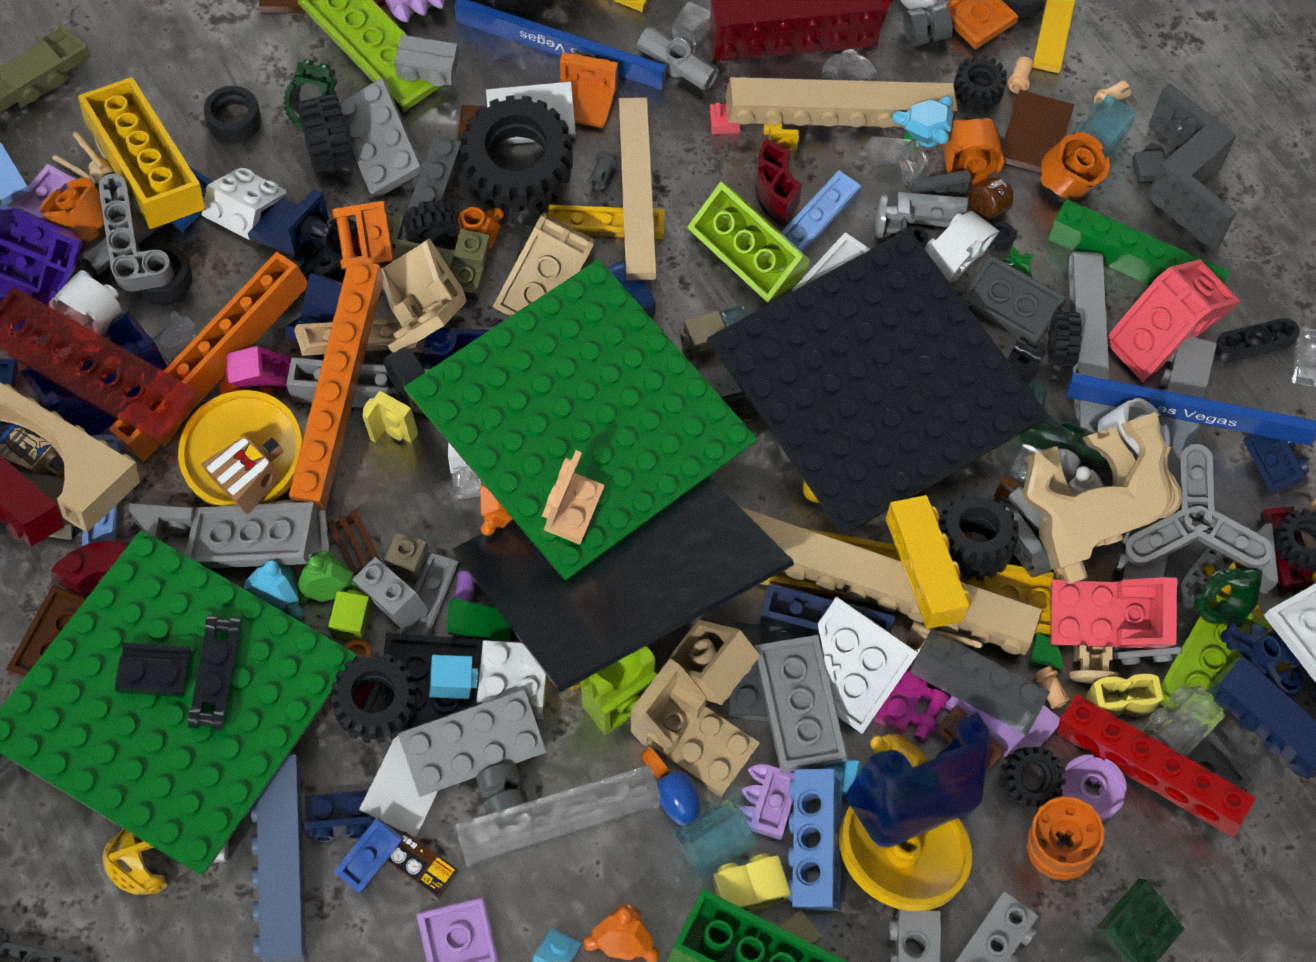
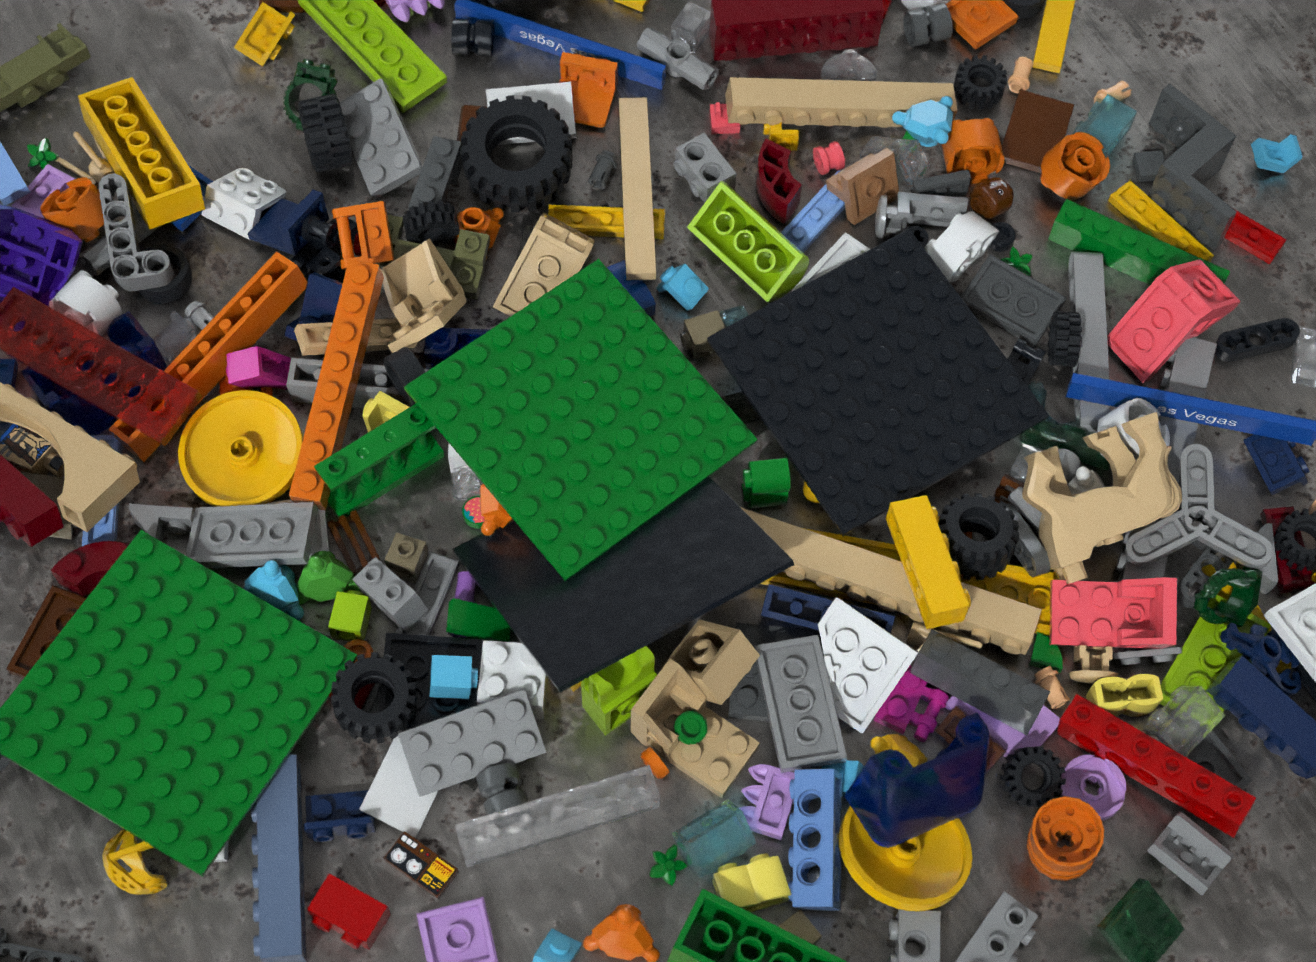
black plate [114,642,192,697] -> none
black plate [188,615,242,731] -> none
torso [201,437,284,515] -> none
black tyre [204,86,261,142] -> none
blue plate [334,817,404,894] -> none
light grey brick [395,35,459,86] -> none
light nougat bracket [542,450,605,545] -> none
blue animal [657,770,700,827] -> none
none -> green plant [27,138,59,170]
none -> light grey pin [185,301,214,330]
none -> yellow bracket [234,2,296,67]
none -> red brick [307,873,391,950]
none -> green fence [314,404,445,519]
none -> black wheel [451,17,494,57]
none -> tile [462,496,485,529]
none -> green plant [649,844,687,886]
none -> medium azure bracket [656,264,709,311]
none -> light grey brick [673,133,736,203]
none -> green tile [673,711,707,745]
none -> green brick [741,458,791,509]
none -> coral wheel [813,141,845,175]
none -> medium nougat bracket [826,148,899,225]
none -> yellow tile [1108,180,1214,262]
none -> light grey bracket [1147,812,1234,895]
none -> red tile [1224,208,1287,265]
none -> medium azure bracket [1251,134,1303,174]

